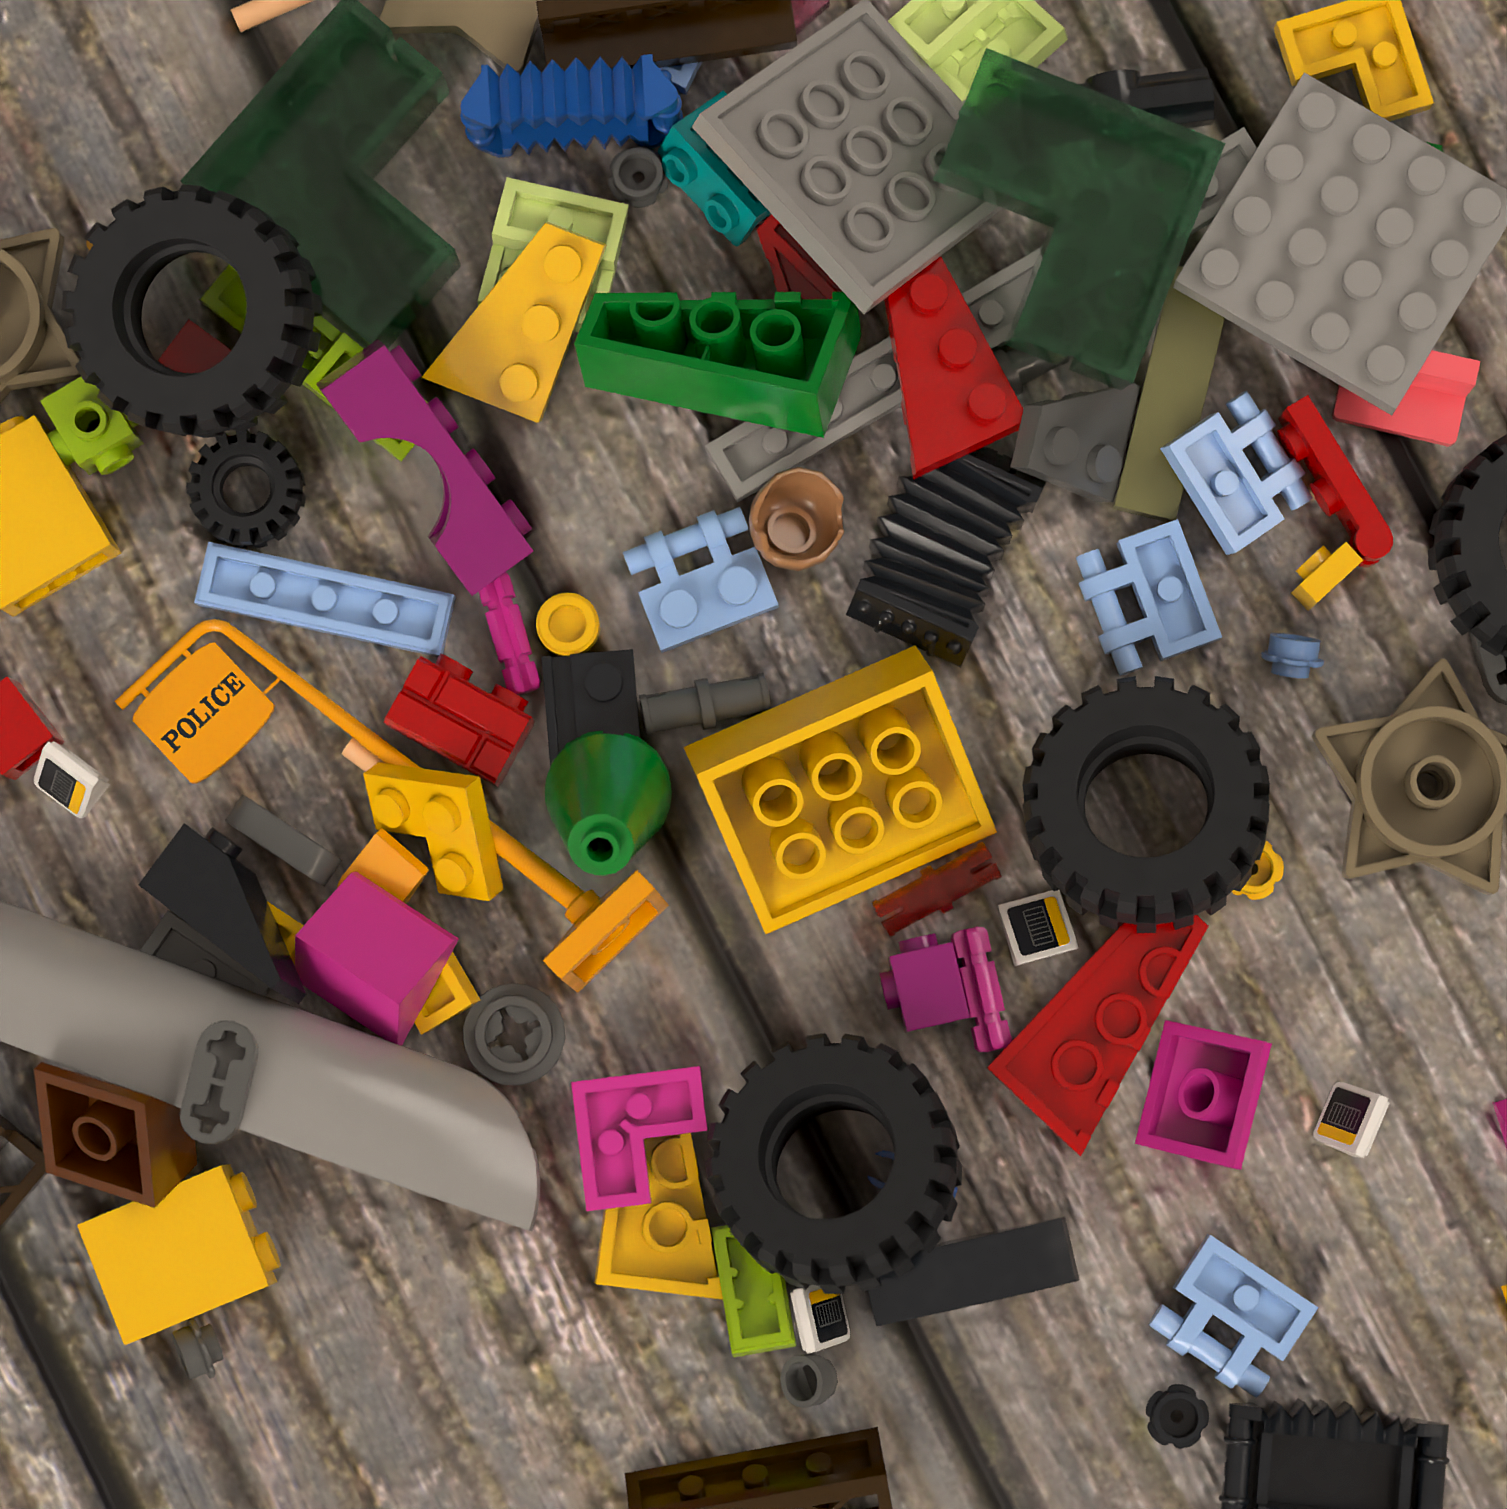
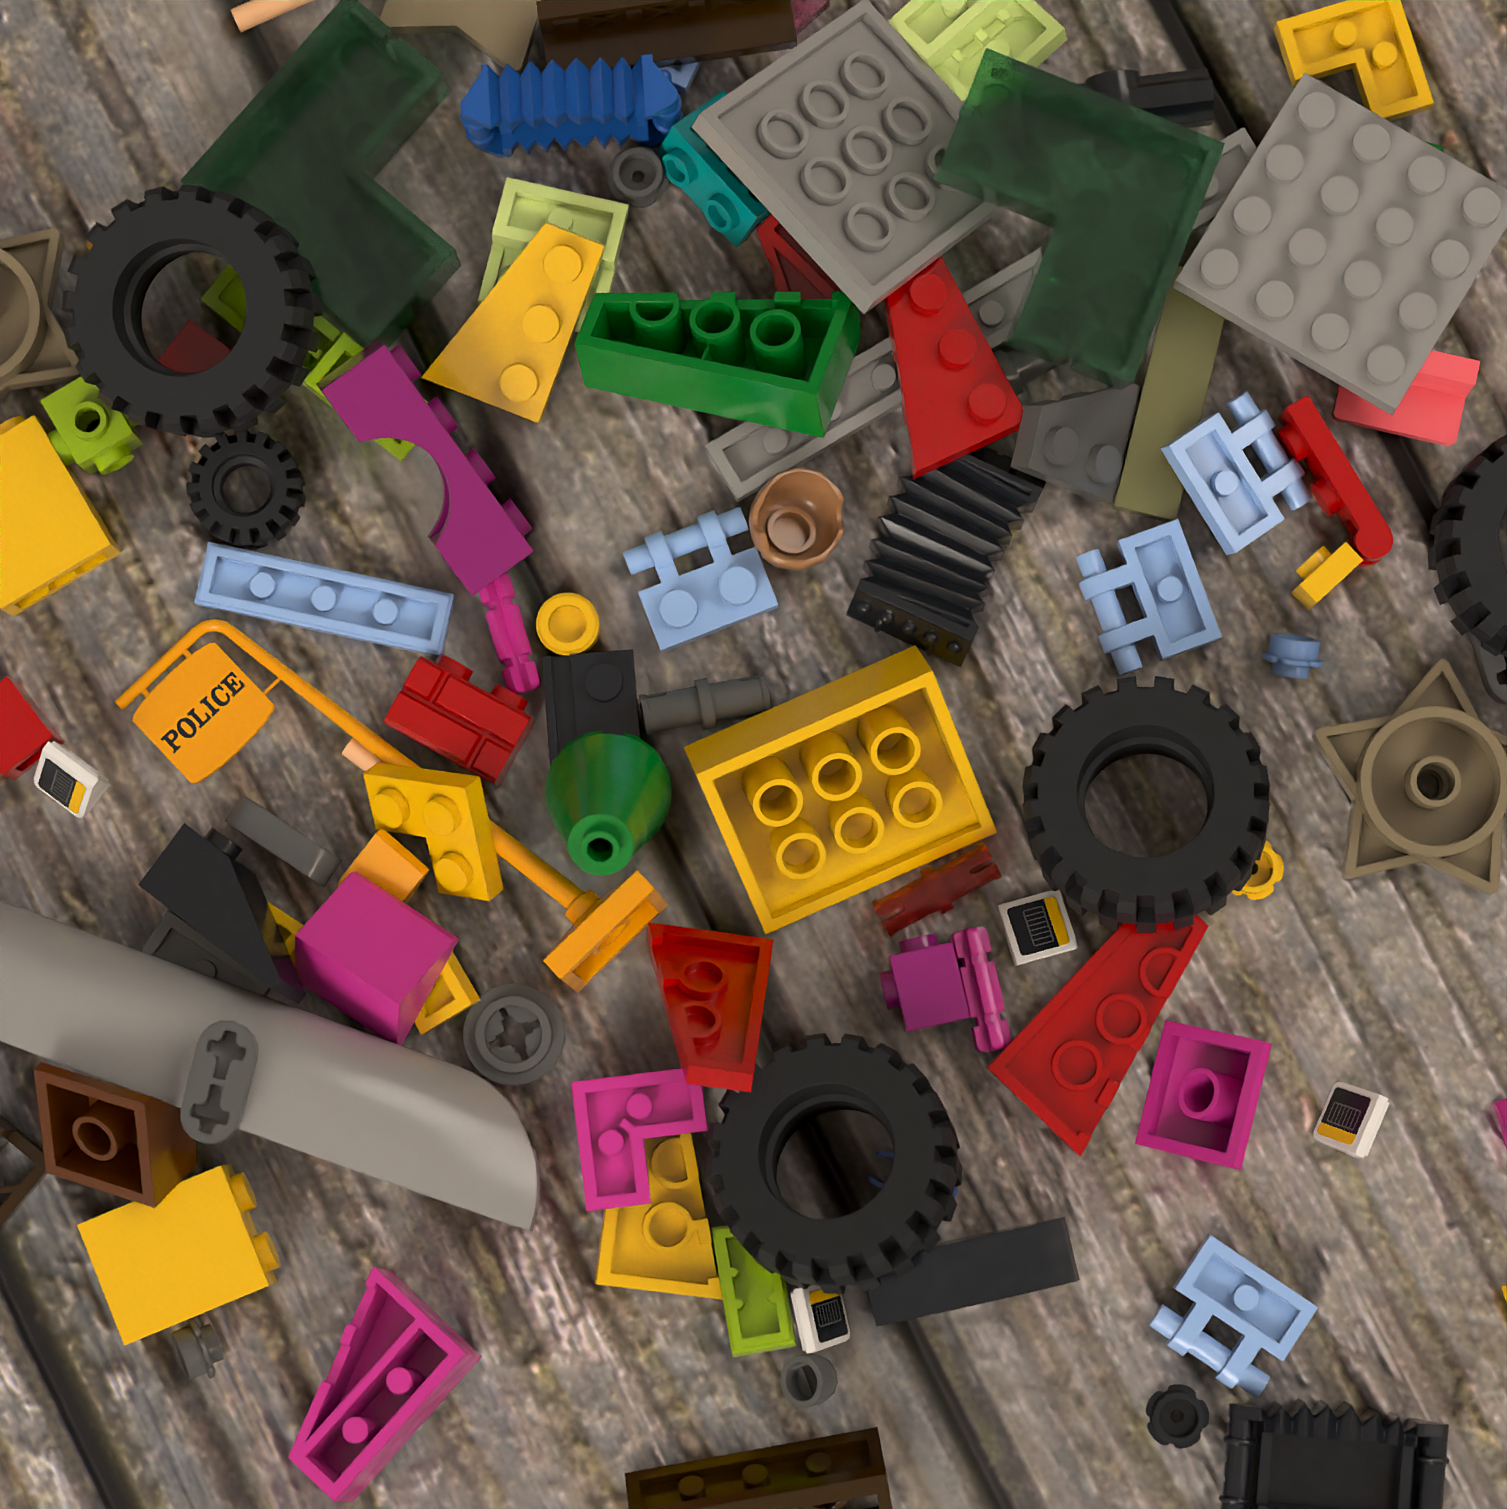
none -> dark pink wedge [288,1266,482,1502]
none -> red wing [646,922,774,1093]

